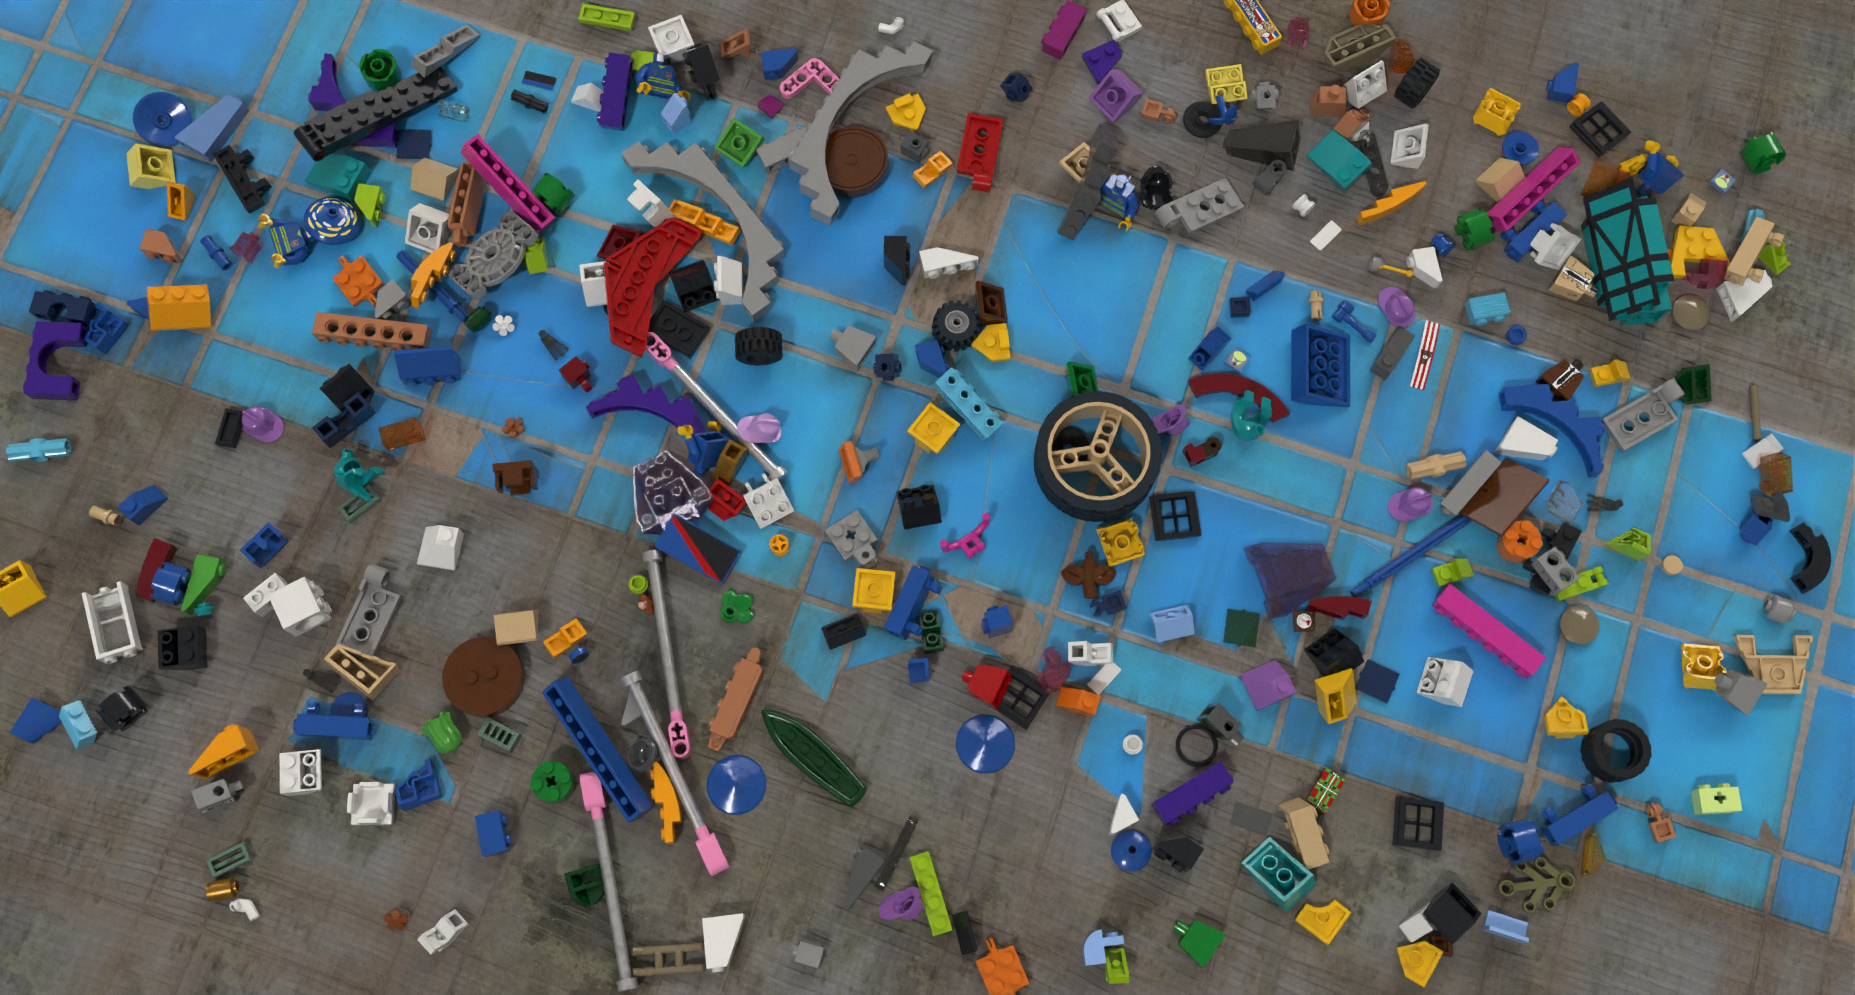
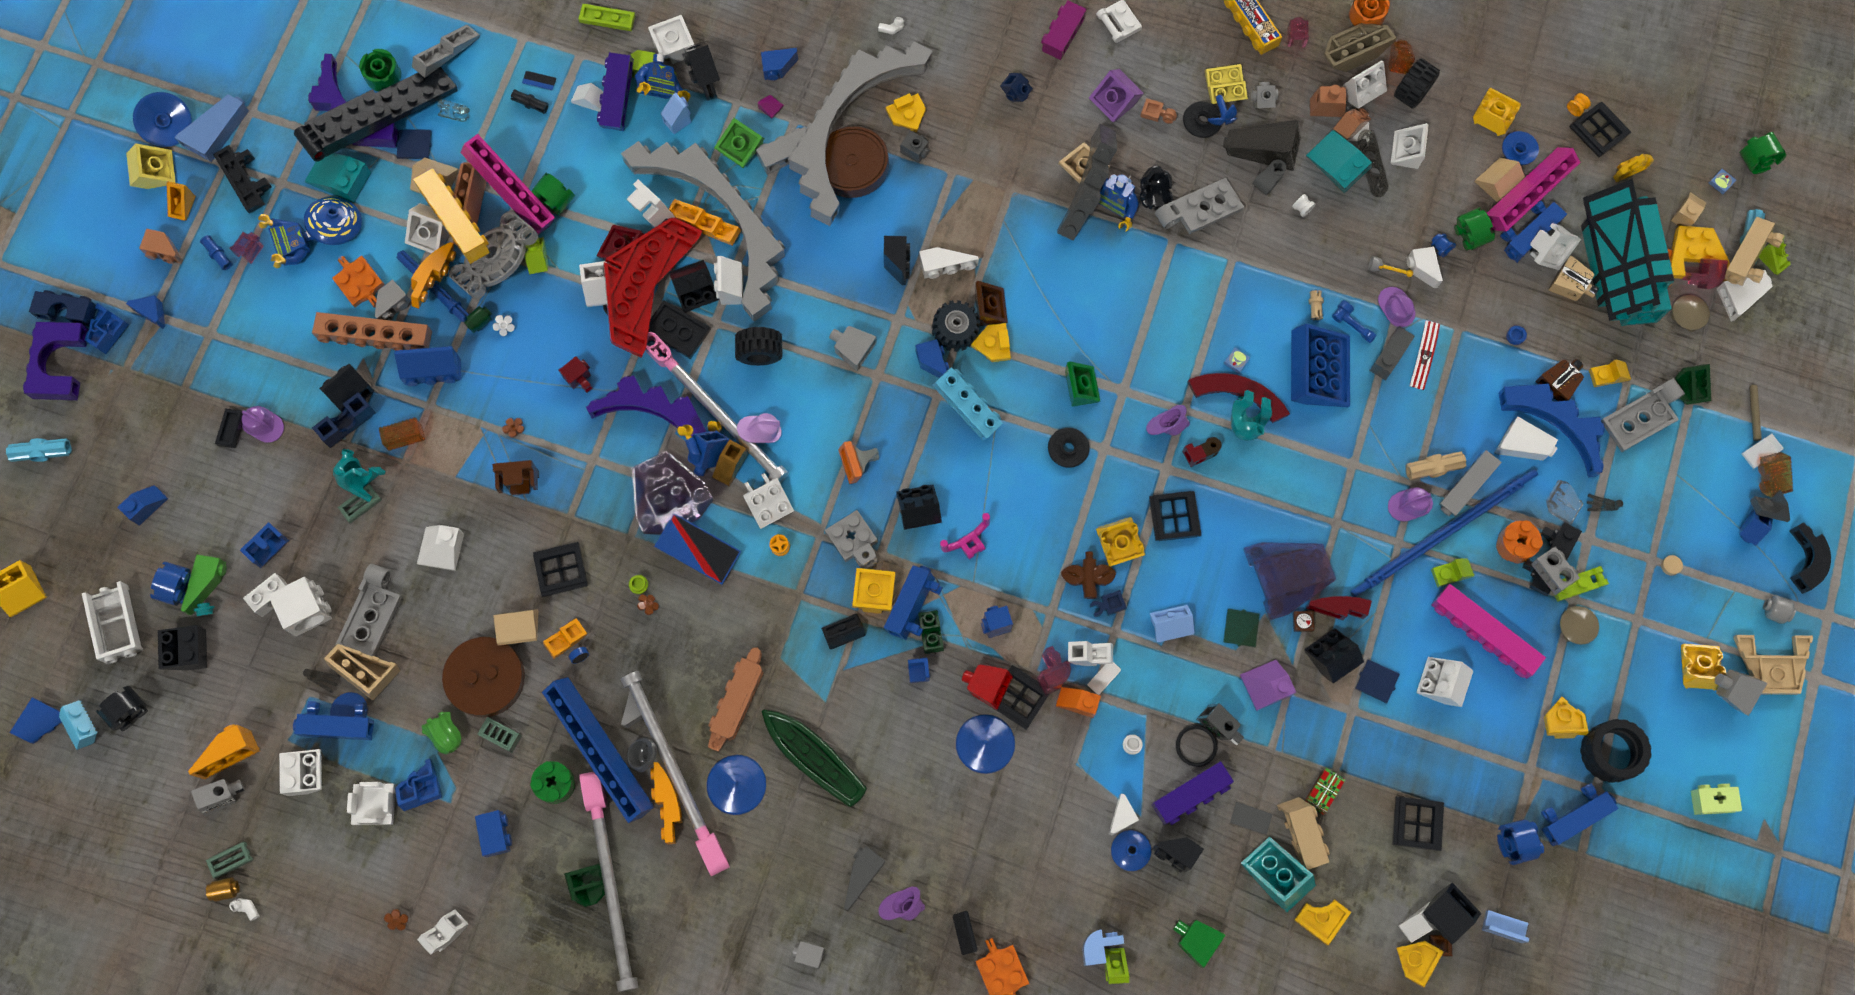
tan pin [89,505,122,526] -> none
dark red slope [135,538,178,603] -> none
light orange slope [146,285,211,331] -> none
lime slope [354,183,386,228] -> none
clear smoke piece [539,330,569,361] -> none
dark tan piece [631,942,706,977] -> none
flat silver piece [642,550,692,760] -> none
white slope [702,913,745,973] -> none
red slope [706,478,747,521] -> none
nougat slope [720,29,750,60] -> none
green plate [720,589,755,623] -> none
bright pink beam [780,58,840,99] -> none
dark blue brick [873,353,902,381] -> none
clear smoke beam [874,816,919,892] -> none
yellow panel [907,402,960,455] -> none
lime plate [909,851,953,937] -> none
light orange slope [912,151,953,189] -> none
red hinge [957,113,1003,193] -> none
wheel [1034,391,1162,522] -> none
dark purple wing [1082,40,1122,85] -> none
blue slope [1188,327,1232,370] -> none
dark blue tile [1229,297,1250,318] -> none
blue slope [1245,271,1285,301] -> none
white sticker [1310,220,1342,251] -> none
yellow slope [1314,668,1357,724] -> none
light orange slope [1357,181,1426,226] -> none
reddish brown container [1459,458,1550,537] -> none
medium azure brick [1464,292,1511,326] -> none
olive plant [1497,857,1575,913] -> none
blue slope [1546,63,1579,103] -> none
clear orange hinge [1580,161,1631,197] -> none
clear yellow slope [1581,833,1607,875] -> none
lime slope [1604,527,1651,561] -> none
blue torso [1636,140,1684,196] -> none
nougat plate [1645,802,1677,843] -> none
none -> yellow brick [413,168,490,264]
none -> black piece [533,542,588,597]

